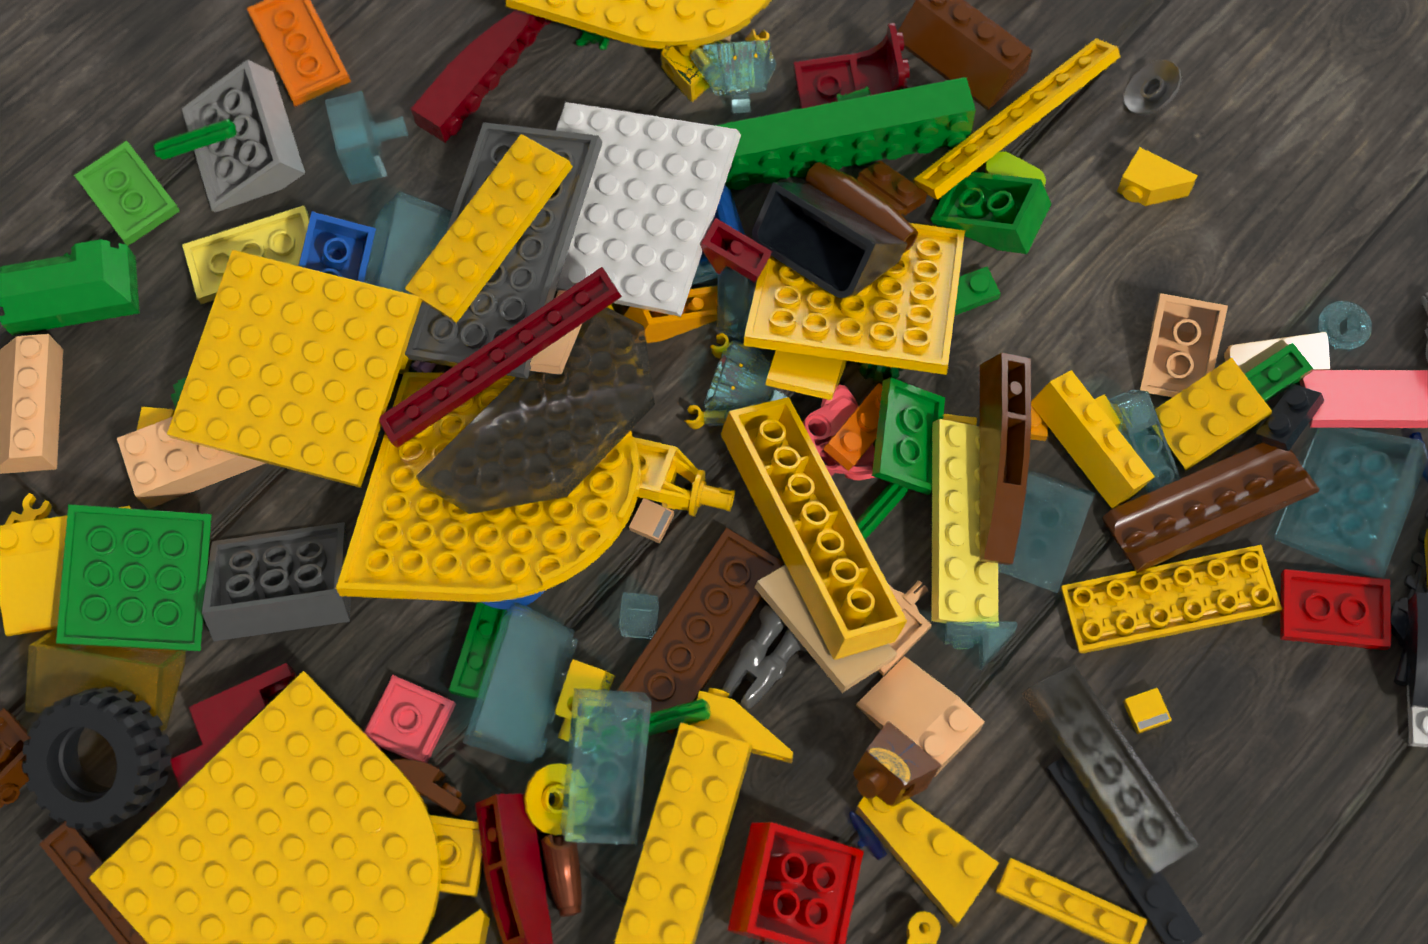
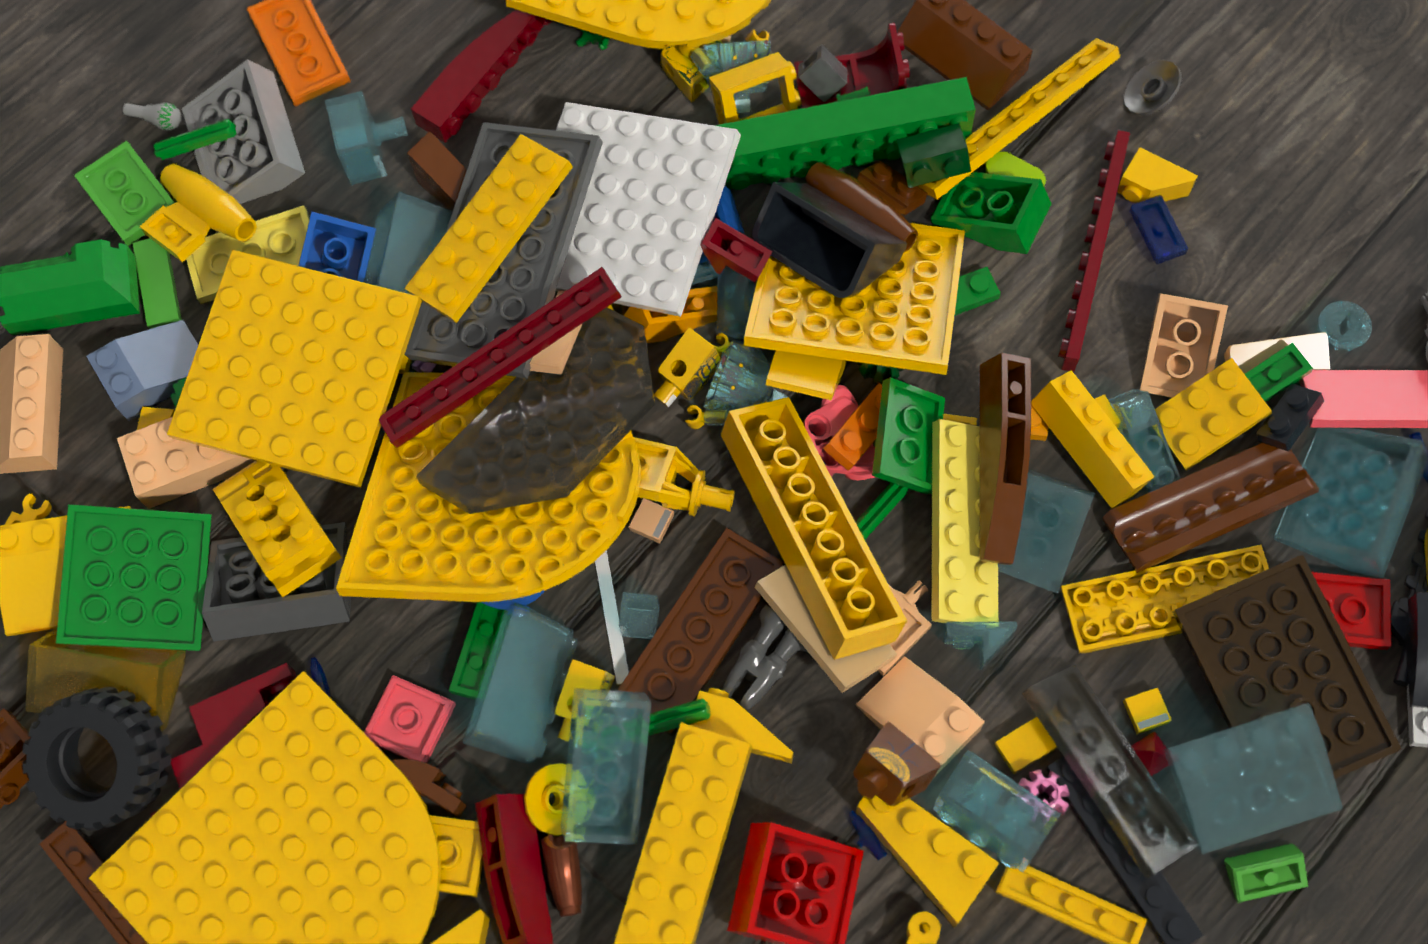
none -> sand blue slope [86,320,198,421]
none -> light grey piece [123,103,181,130]
none -> bright green tile [133,238,182,329]
none -> yellow plate [140,164,257,262]
none -> yellow hinge [213,460,342,597]
none -> clear blue helmet [311,657,331,698]
none -> reddish brown slope [407,132,467,213]
none -> white sticker [595,550,629,684]
none -> yellow torso [653,327,721,408]
none -> yellow window [709,52,801,125]
none -> flat silver panel [798,45,847,102]
none -> dark green brick [897,123,971,188]
none -> clear light blue slope [933,750,1061,873]
none -> yellow tile [994,706,1074,774]
none -> bright pink piece [1016,770,1070,824]
none -> dark red plate [1058,130,1130,373]
none -> dark red slope [1125,731,1175,780]
none -> clear blue plate [1130,195,1189,265]
none -> clear light blue slope [1164,703,1343,854]
none -> dark brown plate [1173,554,1402,808]
none -> bright green slope [1225,844,1308,903]

